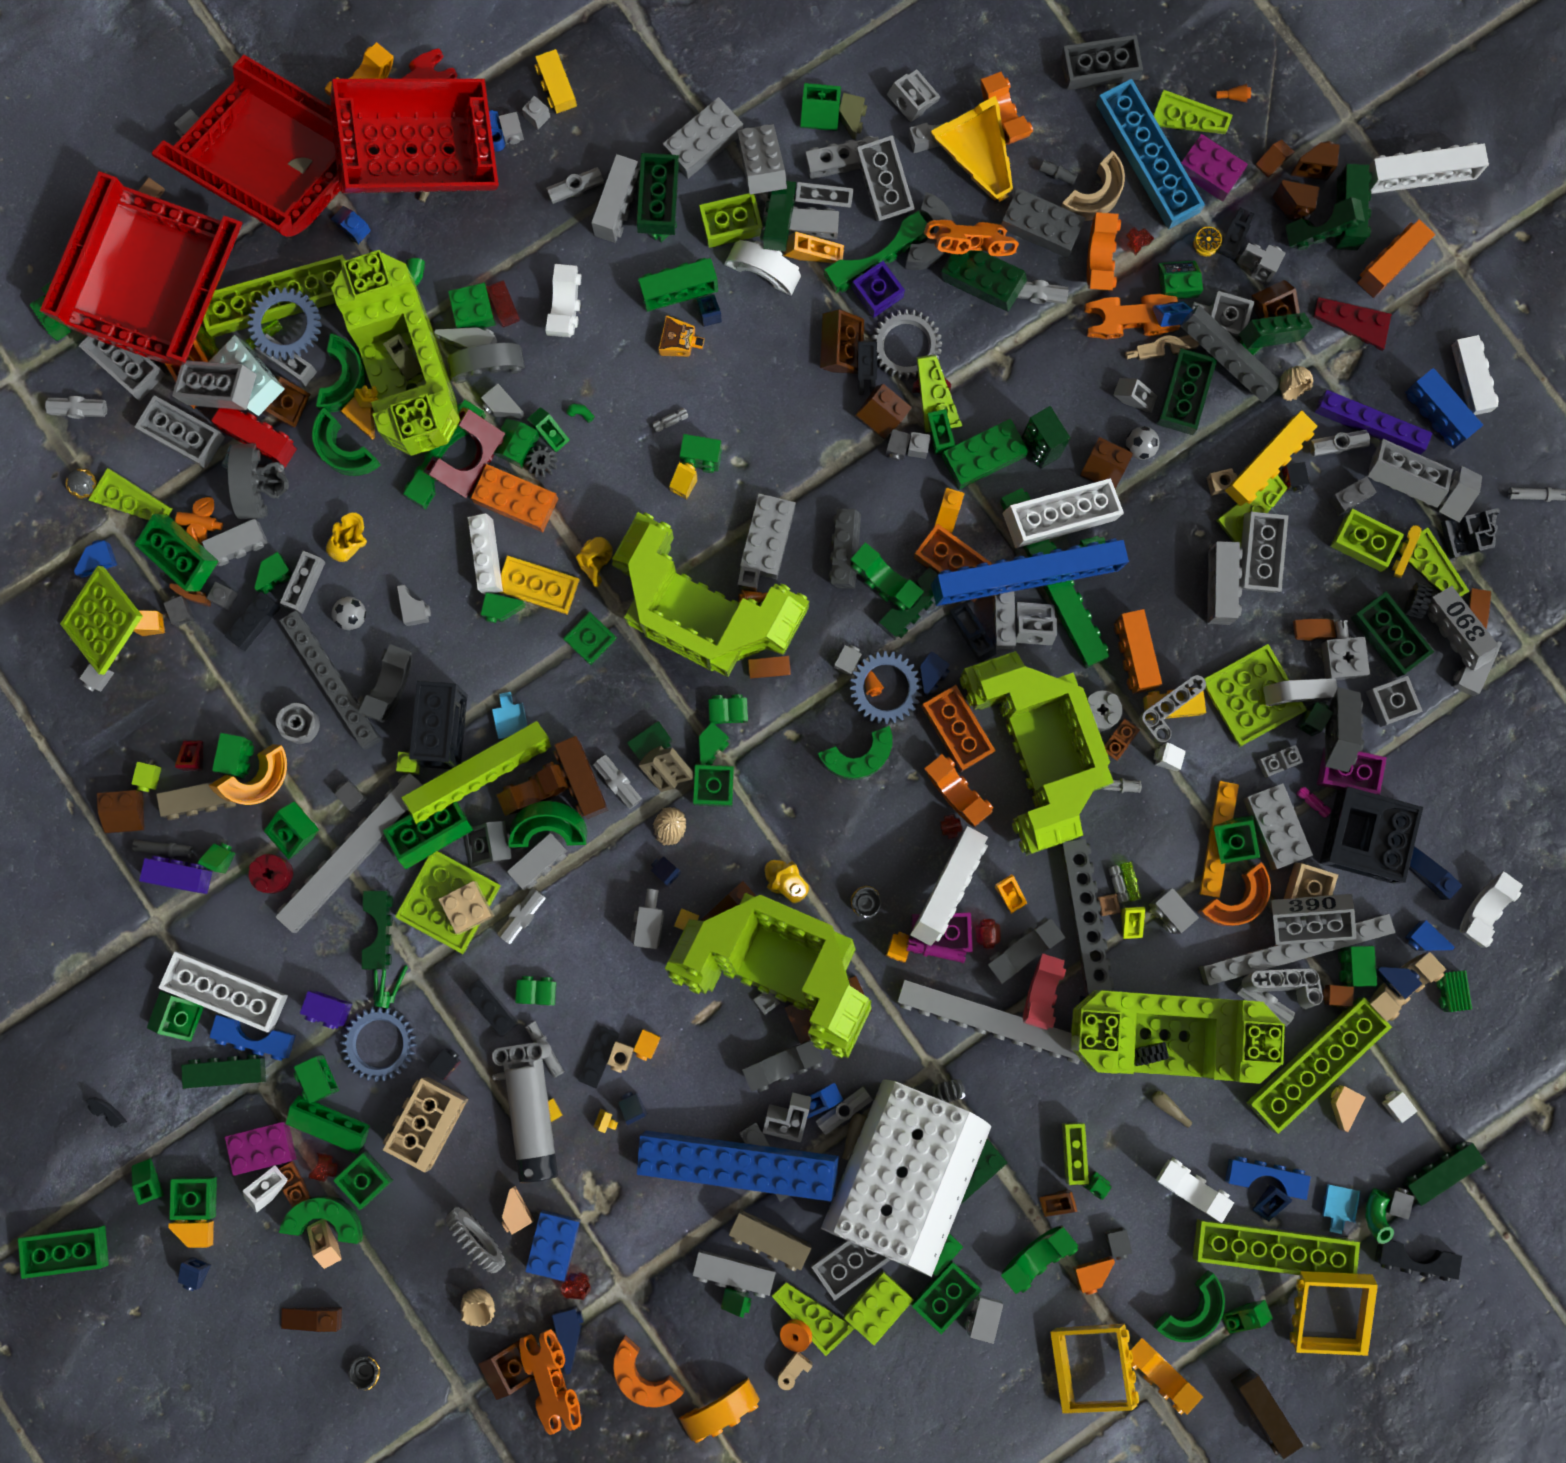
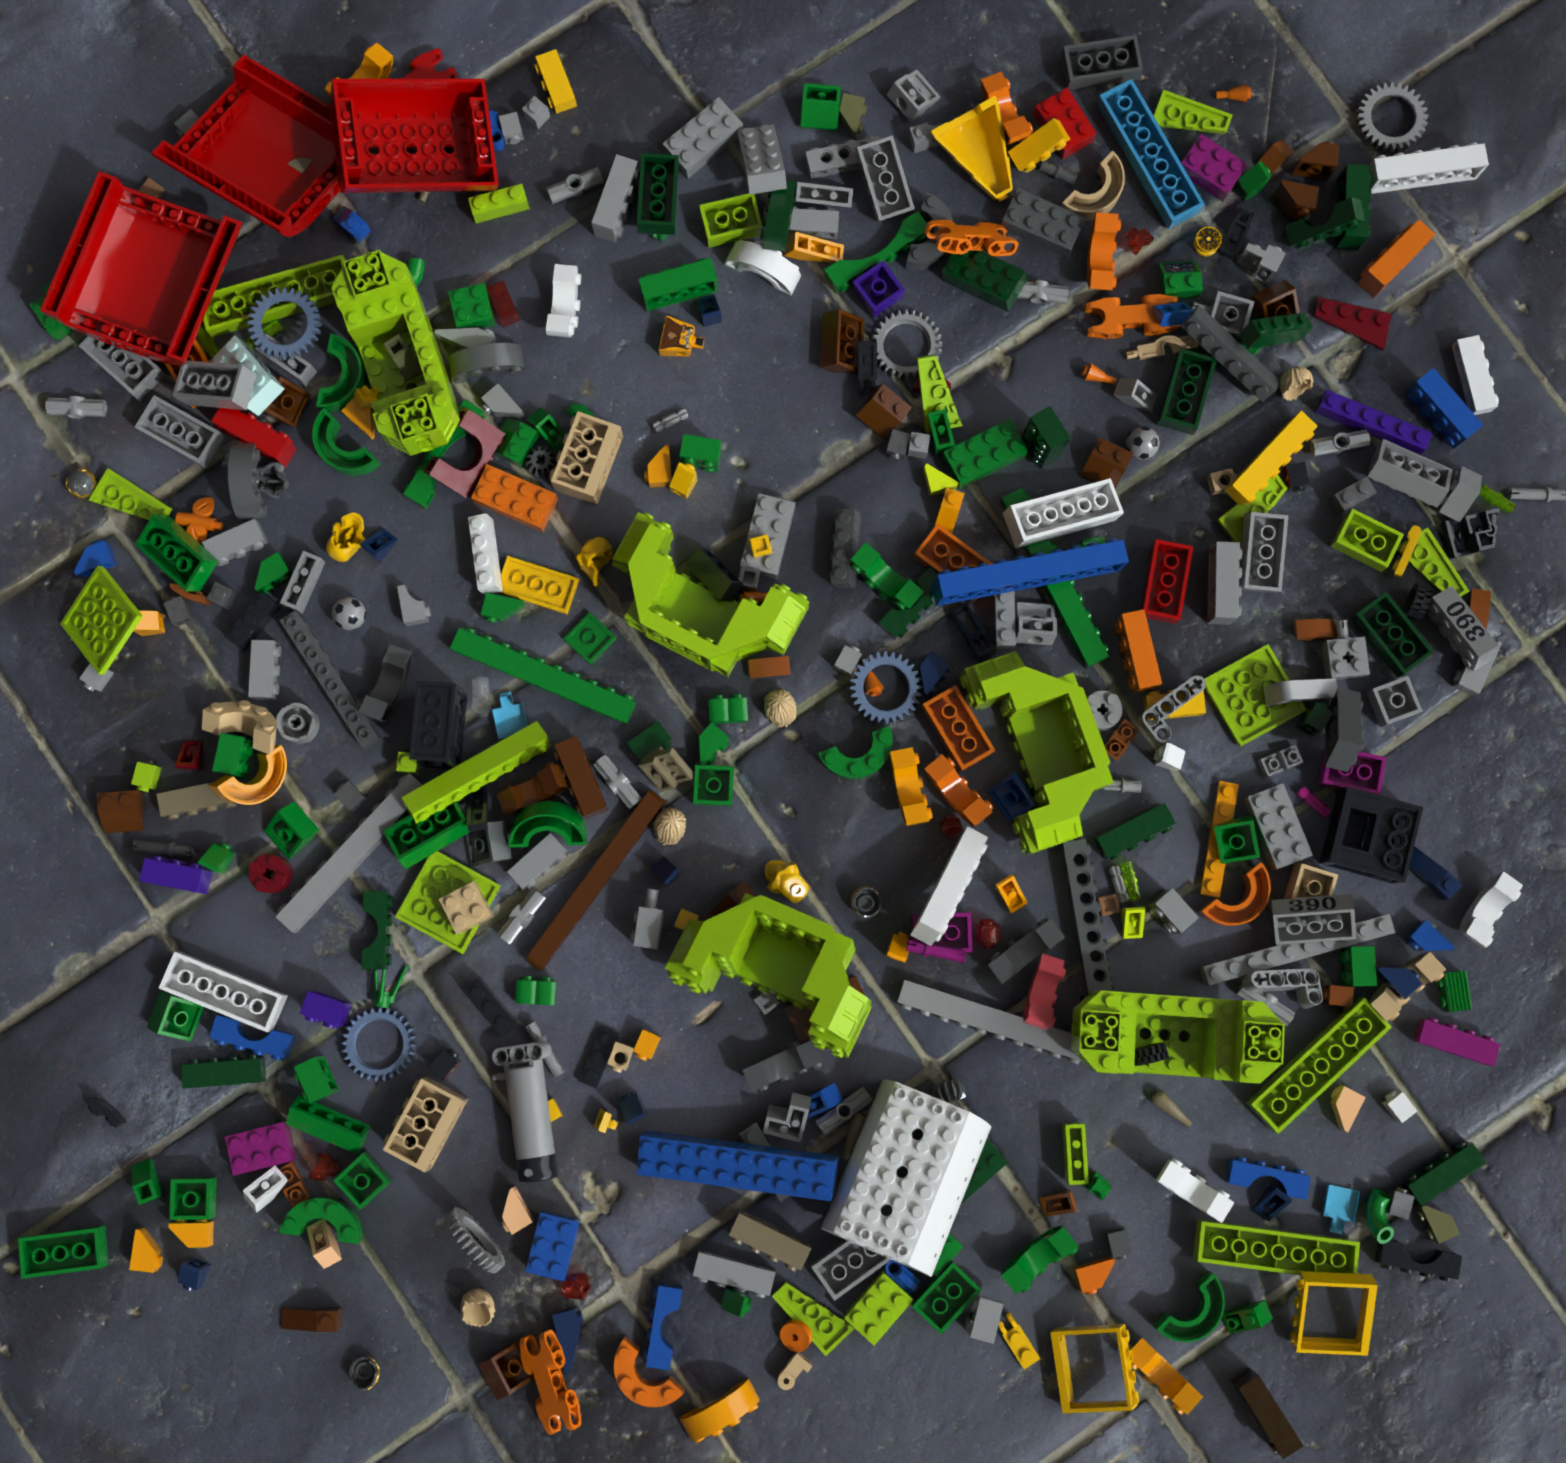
none -> light orange slope [129,1227,163,1273]
none -> tan brick [202,700,277,754]
none -> light grey brick [248,640,281,700]
none -> dark blue slope [360,528,398,562]
none -> green brick [450,627,636,725]
none -> black plate [467,785,488,831]
none -> lime brick [468,184,530,224]
none -> clear piece [472,677,492,717]
none -> reddish brown beam [525,790,666,972]
none -> tan brick [549,411,623,505]
none -> blue arch [643,1283,683,1371]
none -> light orange slope [644,445,672,488]
none -> black brick [686,547,743,602]
none -> yellow tile [749,534,772,558]
none -> tan hair [764,689,796,727]
none -> blue piece [883,1260,921,1295]
none -> light orange brick [890,747,932,826]
none -> neon yellow slope [923,463,959,496]
none -> blue slope [988,772,1037,823]
none -> yellow hinge [998,1311,1041,1370]
none -> yellow brick [1008,118,1070,172]
none -> red brick [1033,87,1097,160]
none -> orange cone [1081,362,1117,385]
none -> dark green brick [1094,803,1176,861]
none -> red brick [1140,539,1193,624]
none -> green slope [1234,161,1271,201]
none -> light grey piece [1356,82,1428,153]
none -> magenta brick [1413,1017,1501,1067]
none -> olive slope [1416,1205,1460,1244]
none -> clear neon green pin [1479,484,1516,514]

